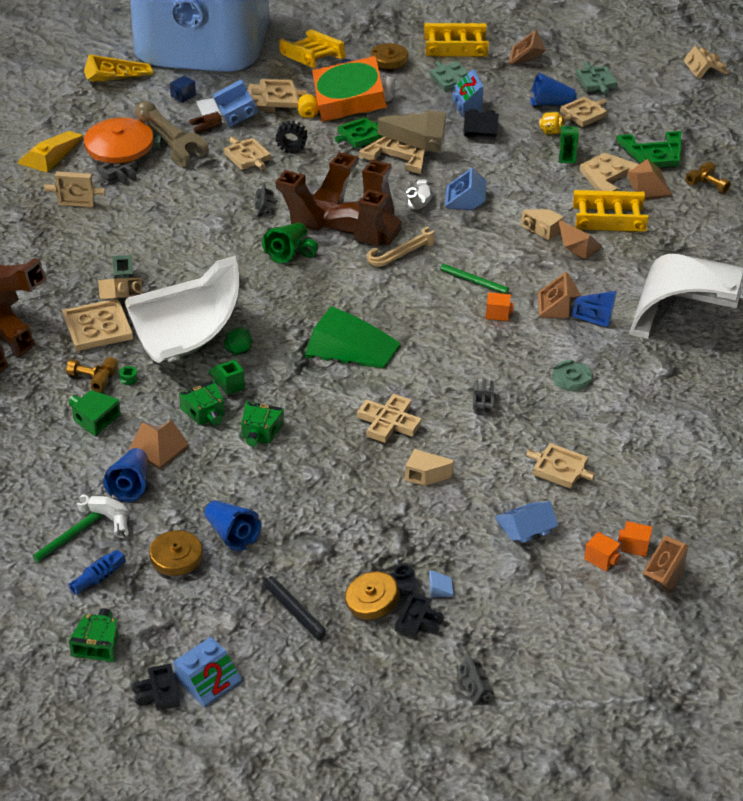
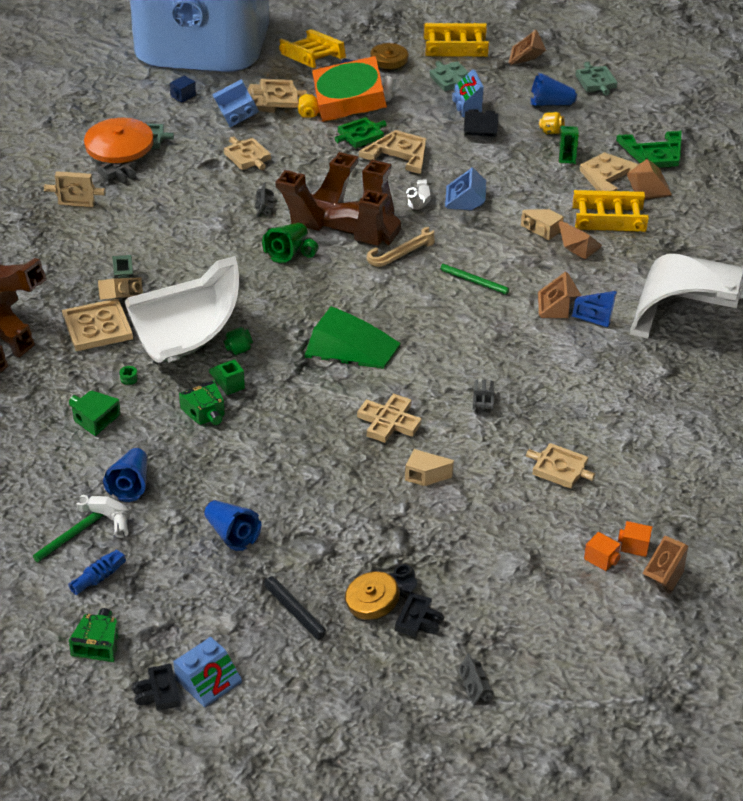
yellow wedge [18,131,84,173] -> none
pearl gold bar [66,357,118,392] -> none
yellow wedge [84,54,153,82] -> none
medium nougat slope [129,420,189,470] -> none
dark tan piece [135,101,209,168] -> none
pearl gold wheel [149,530,203,576] -> none
reddish brown hinge [189,111,222,133] -> none
white sticker [196,98,221,116] -> none
green torso [241,401,284,447] -> none
black tyre [275,120,308,154] -> none
dark tan wedge [378,110,446,153] -> none
light blue slope [429,571,453,598] -> none
orange brick [485,292,514,321] -> none
medium blue slope [495,501,558,543] -> none
sand green tile [552,360,592,391] -> none
tan plate [560,97,607,127] -> none
tan bracket [683,46,729,79] -> none
pearl gold bar [685,161,731,194] -> none

